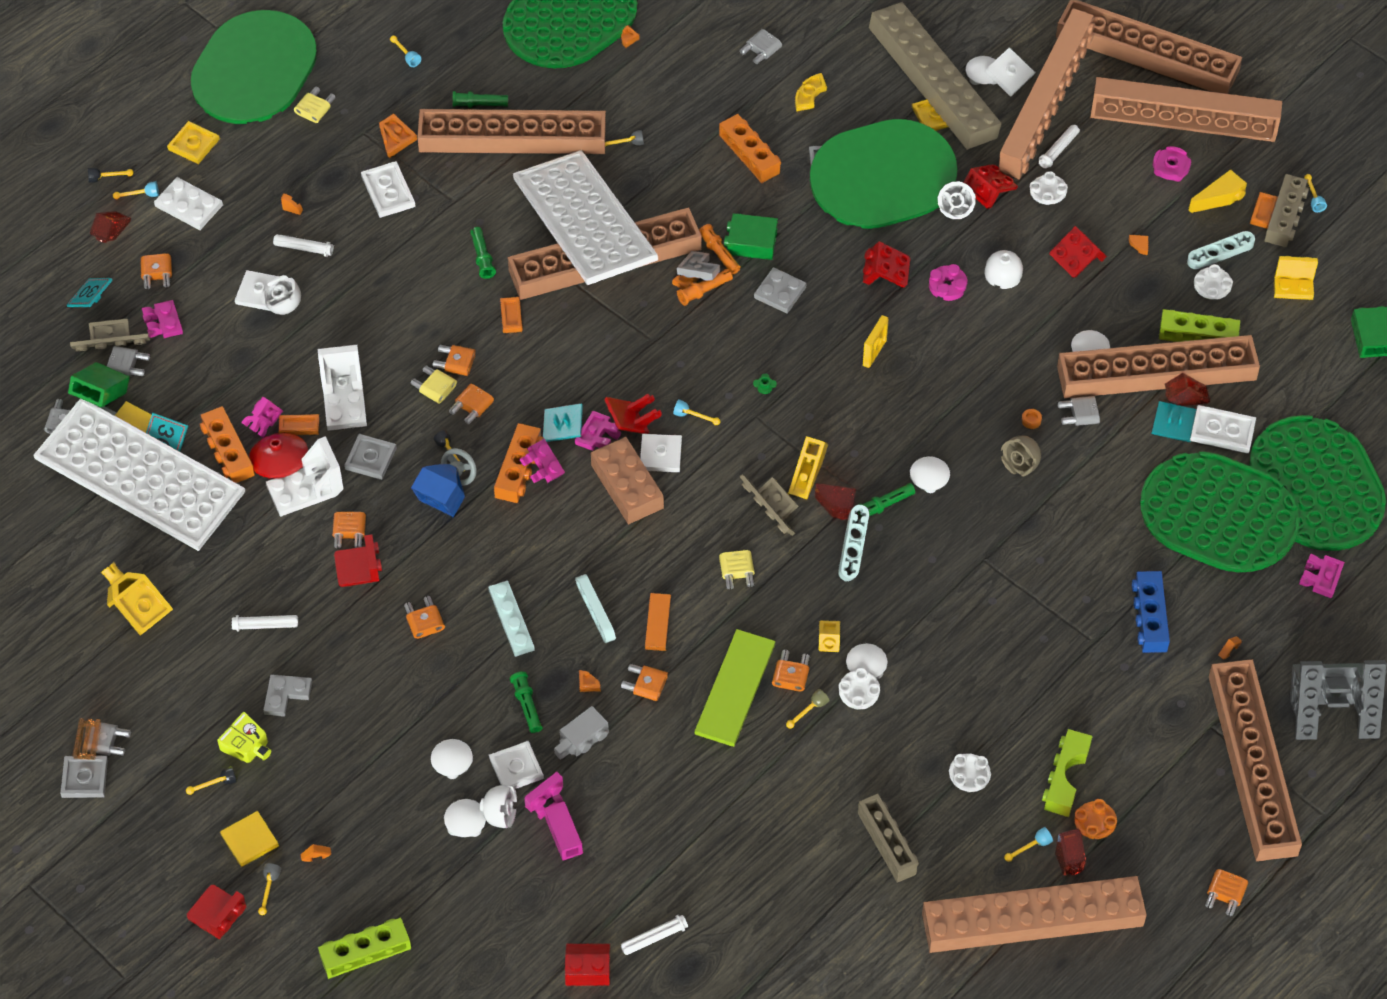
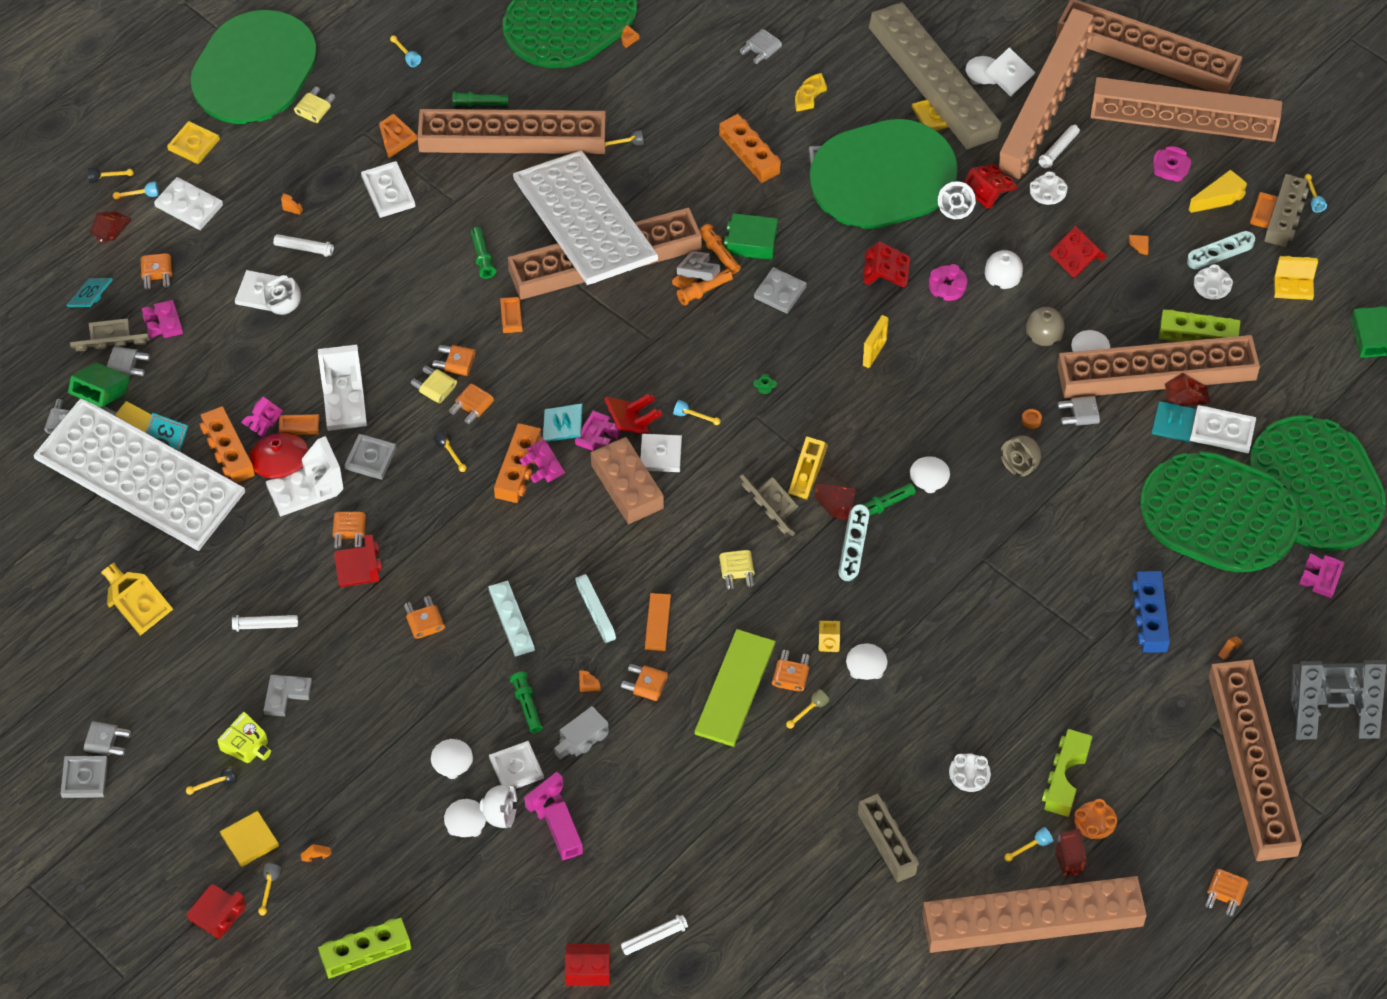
clear orange tile [73,718,101,760] -> none
blue piece [411,448,477,517] -> none
white dish [839,668,880,709] -> none
none -> dark tan cylinder [1026,307,1065,346]

